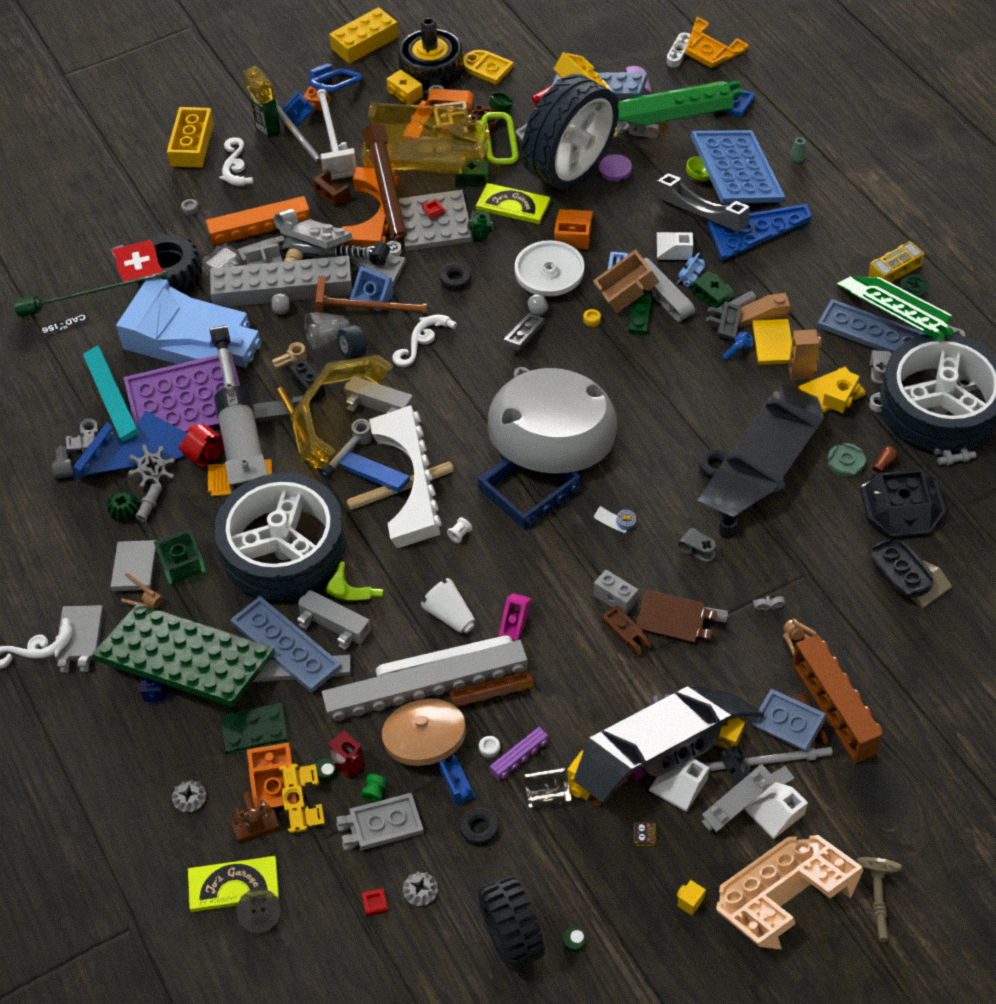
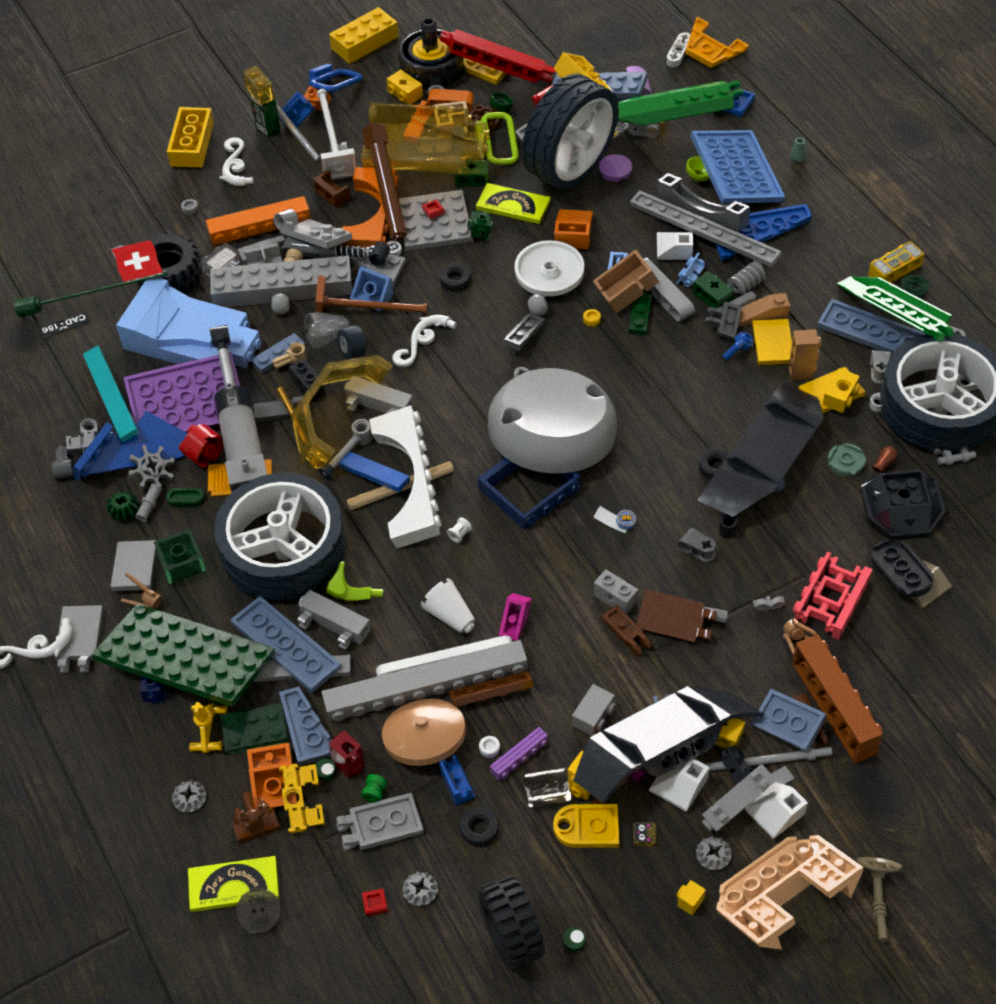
none -> dark green tile [166,488,205,507]
none -> yellow axle [189,702,228,753]
none -> sand blue plate [251,333,306,374]
none -> sand blue wing [279,687,331,766]
none -> red hinge [439,29,556,83]
none -> yellow tile [553,804,619,848]
none -> light grey brick [572,684,616,736]
none -> light grey plate [630,191,782,267]
none -> light grey gear [696,836,732,870]
none -> light grey piece [727,260,766,295]
none -> coral fence [793,552,872,640]

